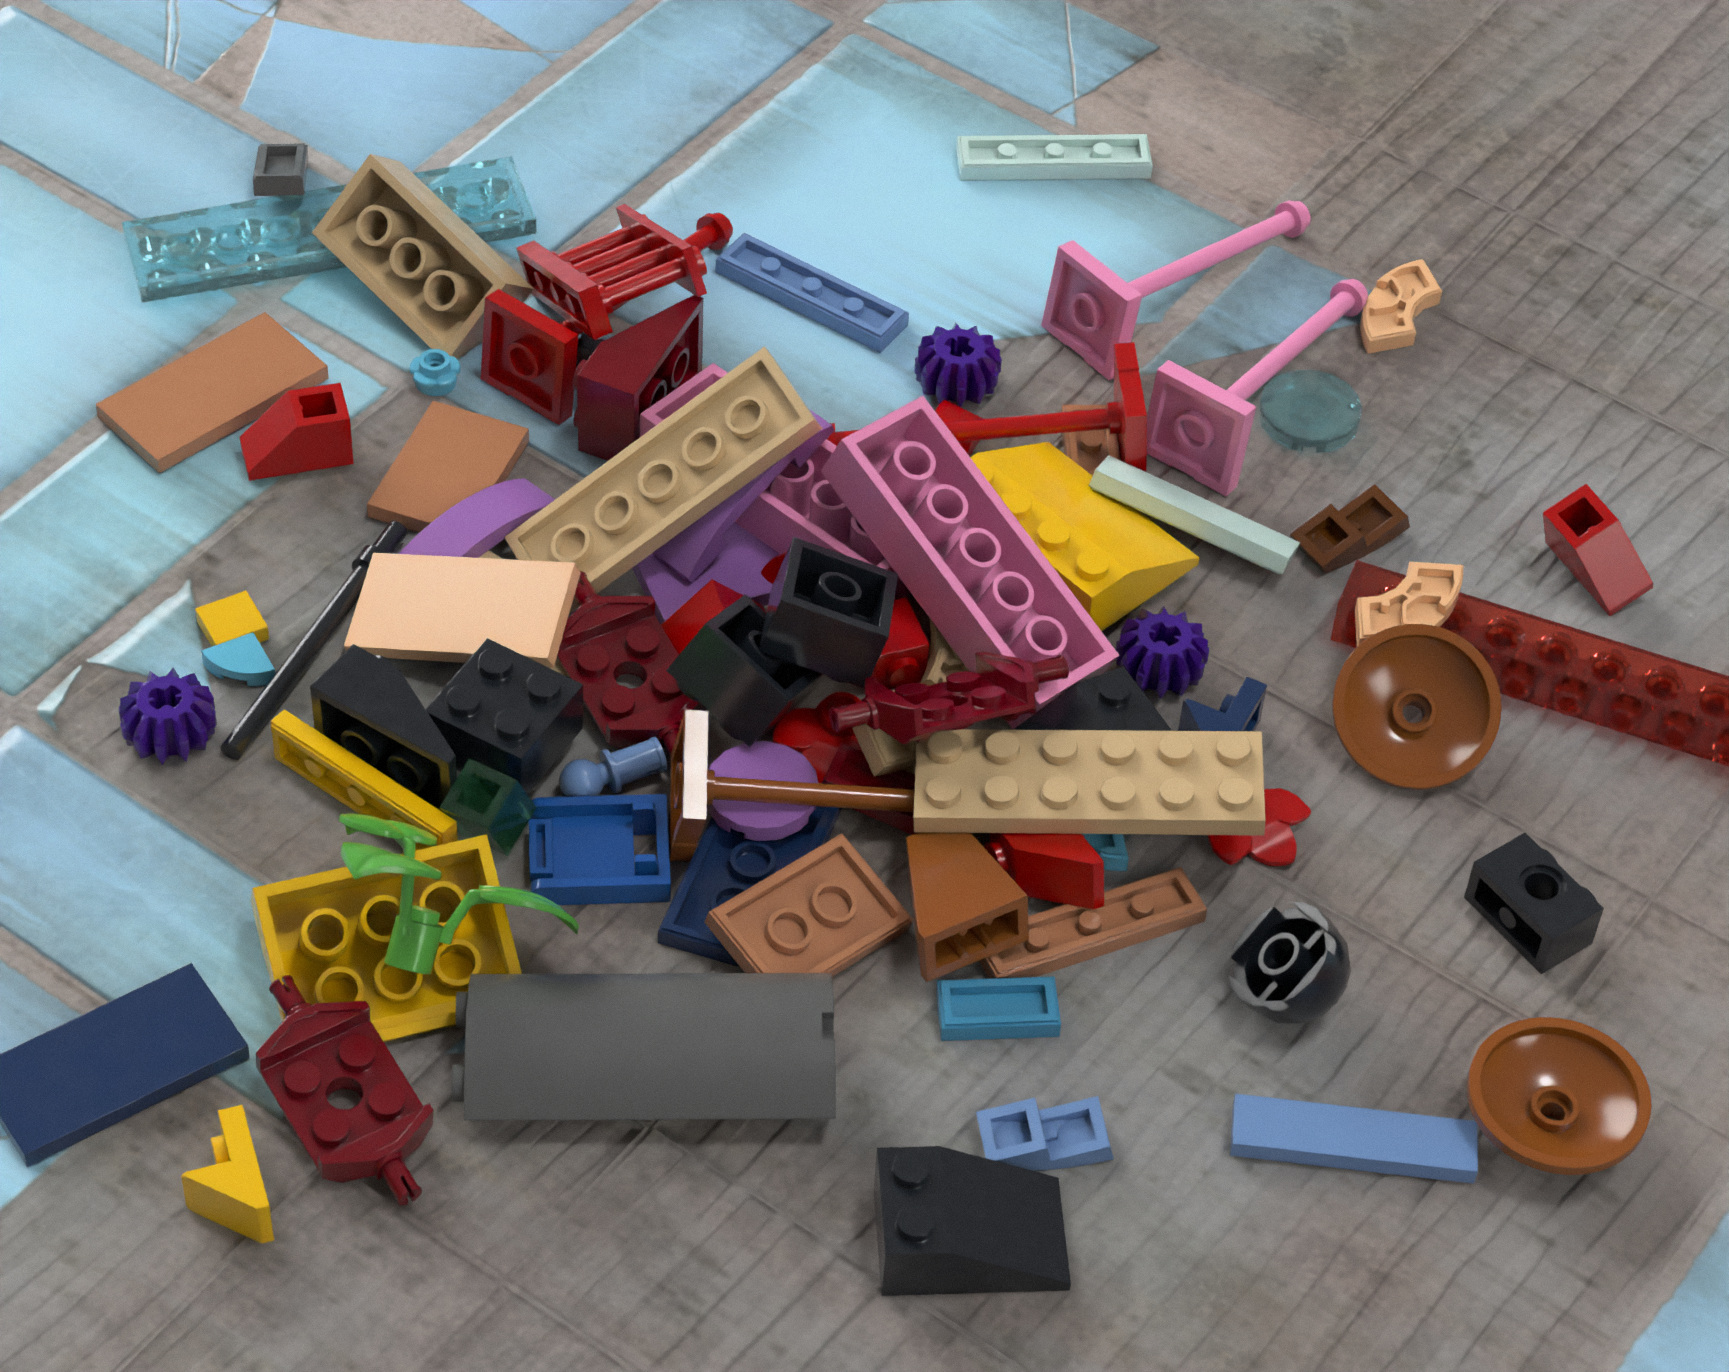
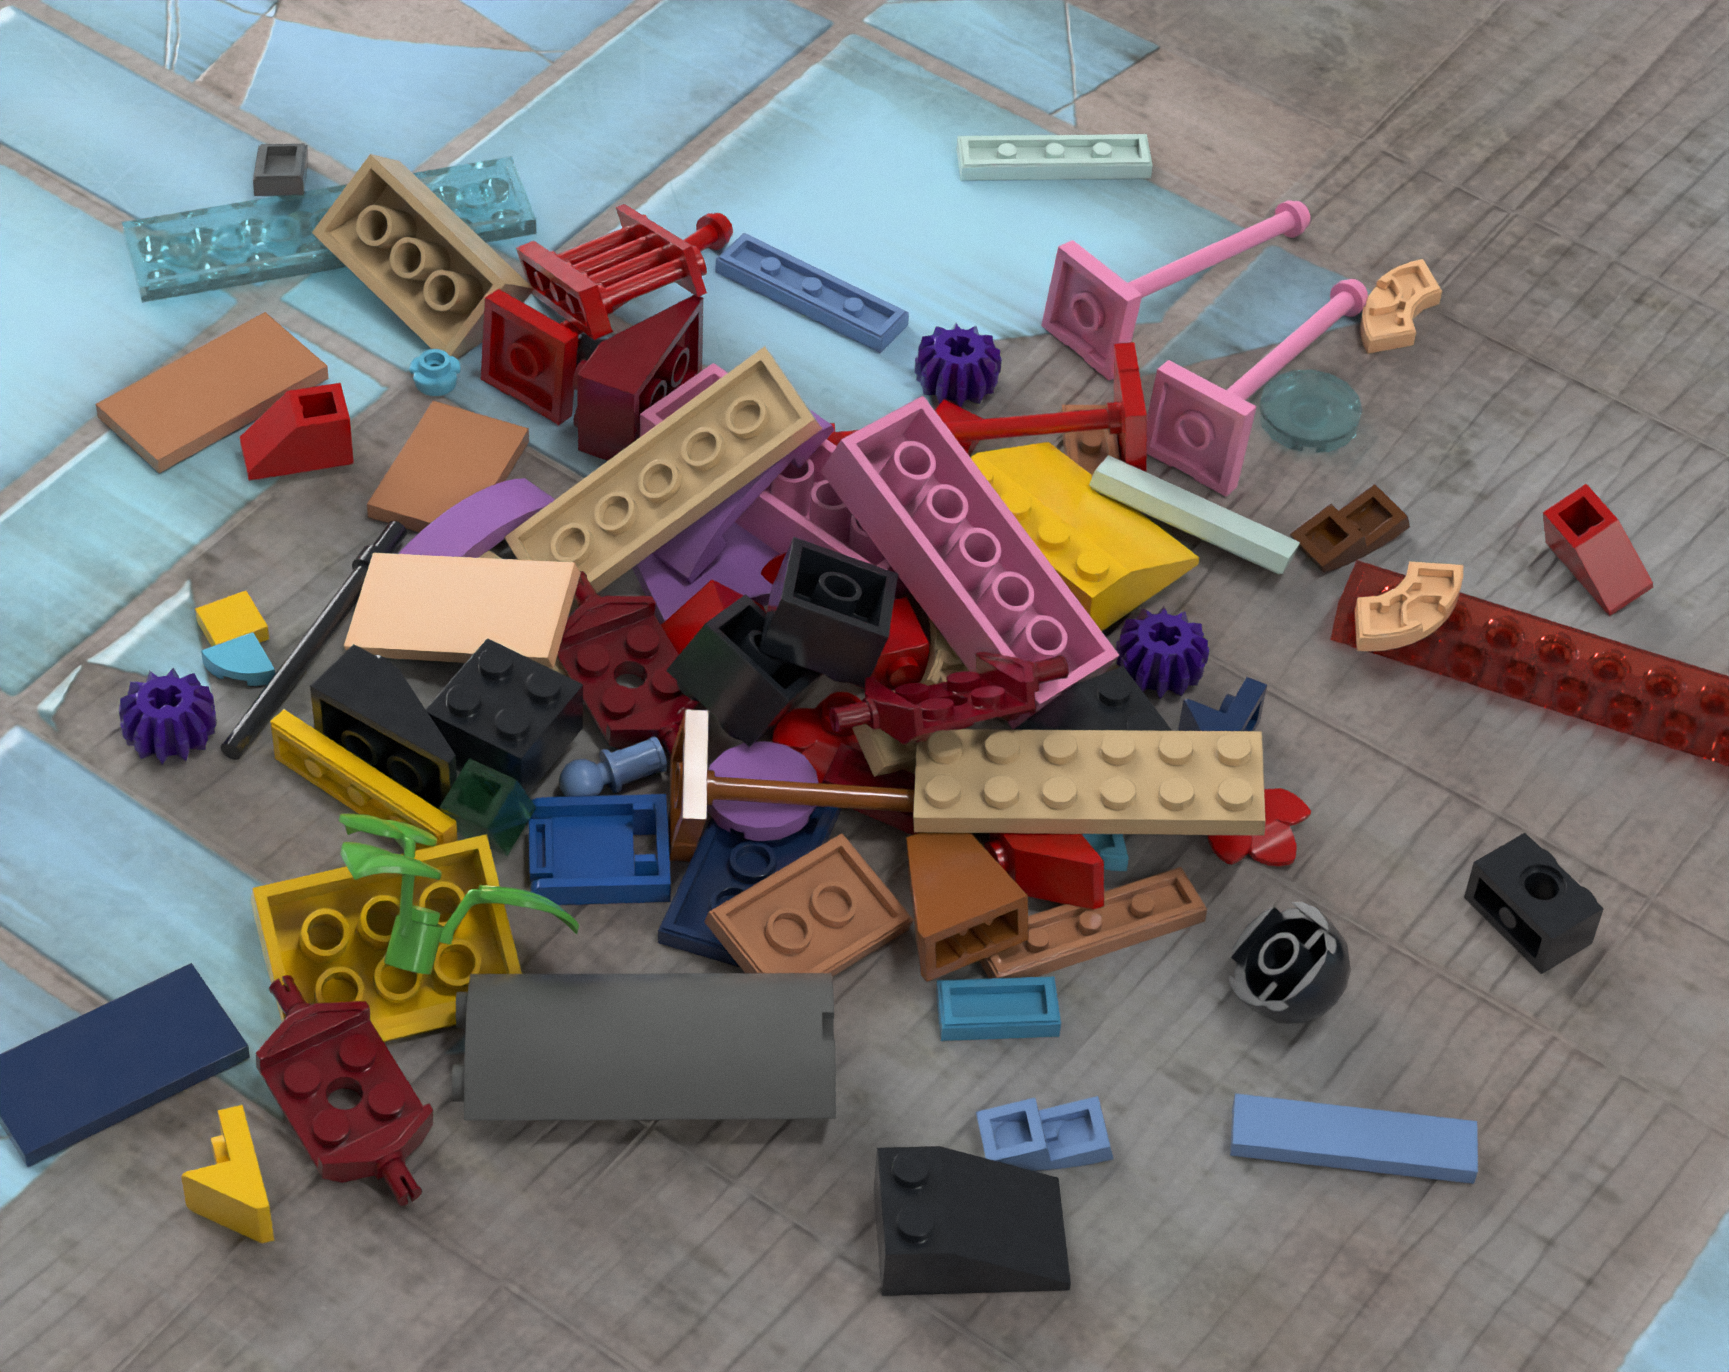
dark orange dish [1332,624,1502,790] -> none
dark orange dish [1466,1017,1652,1175] -> none

